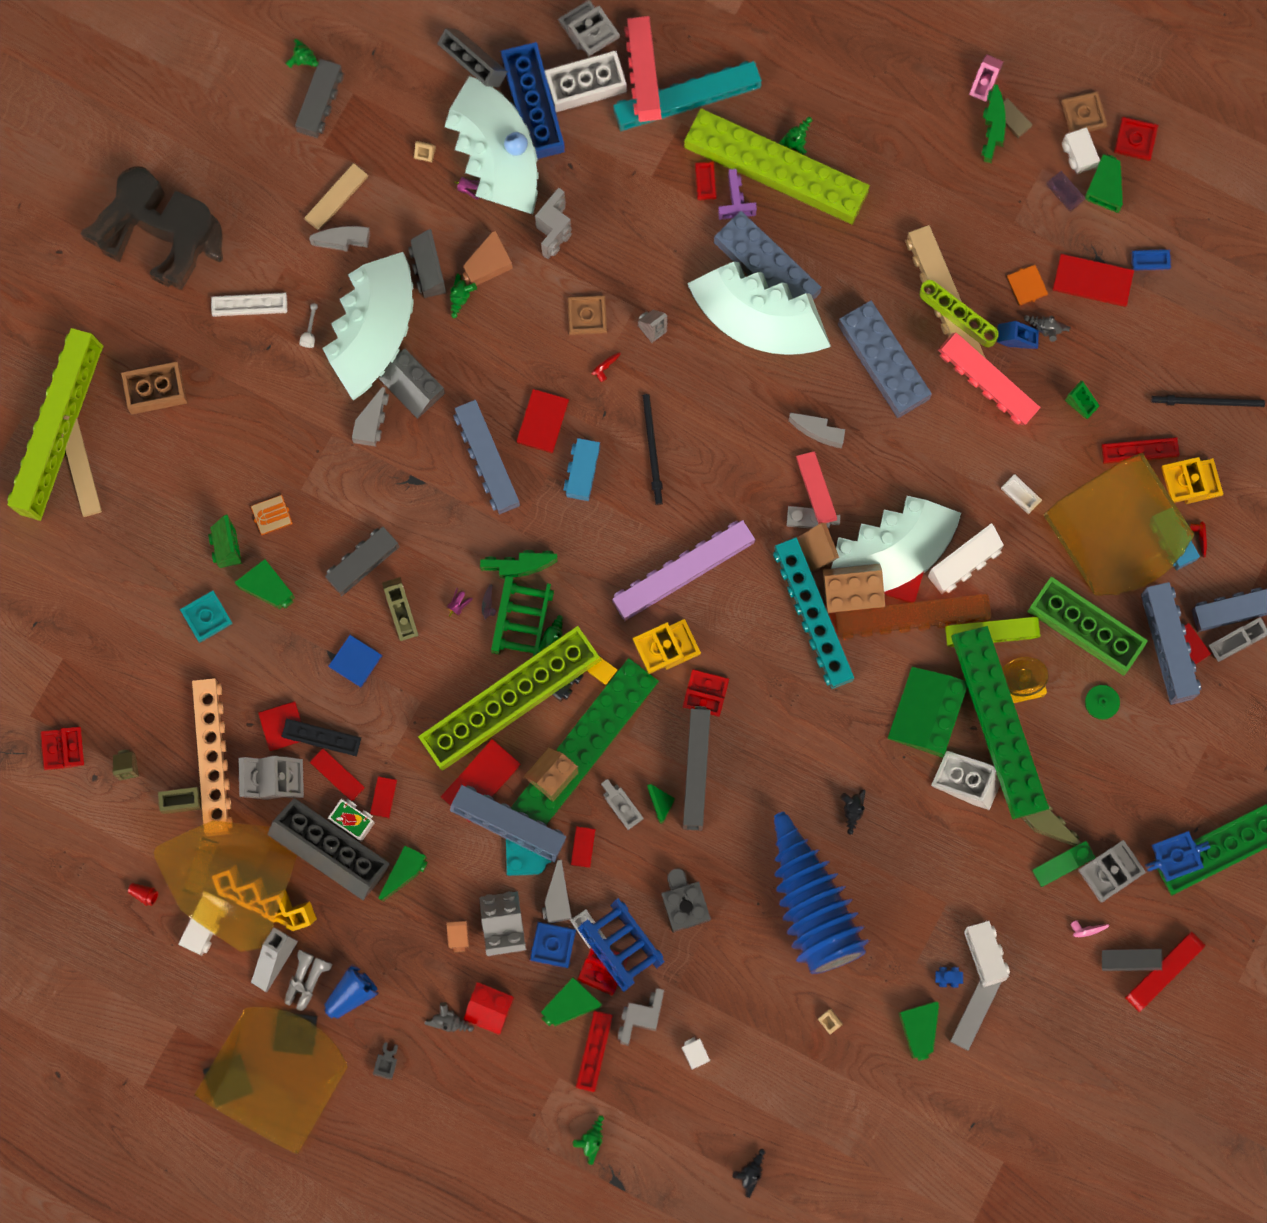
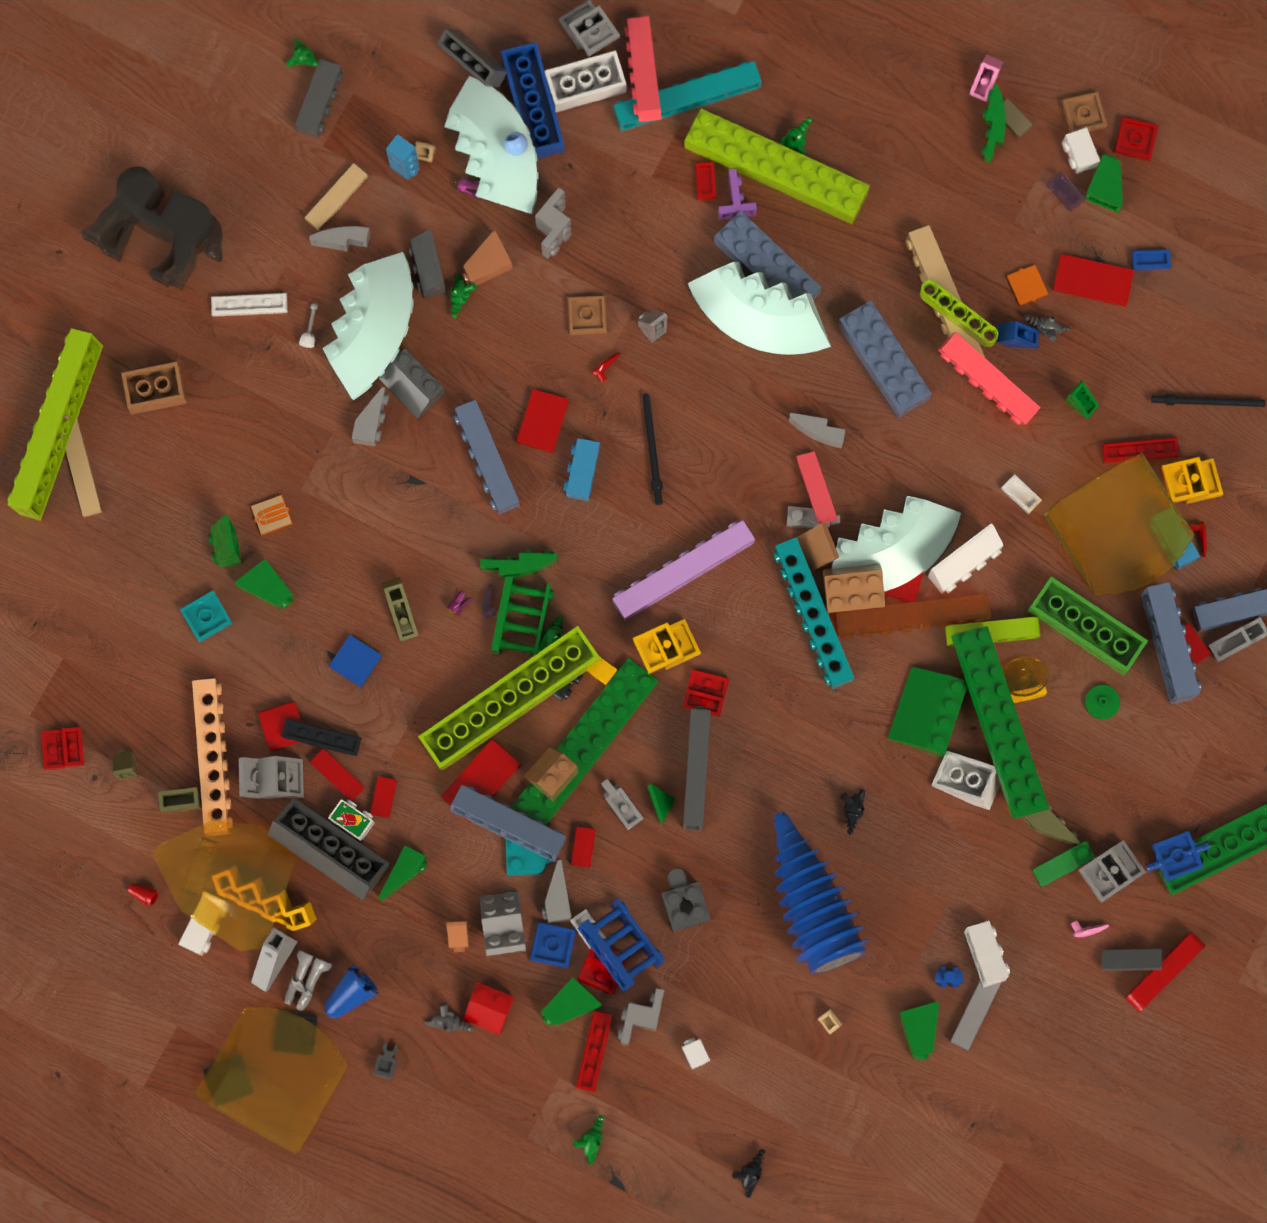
dark grey brick [325,527,399,596] -> none
none -> dark azure brick [386,134,420,180]

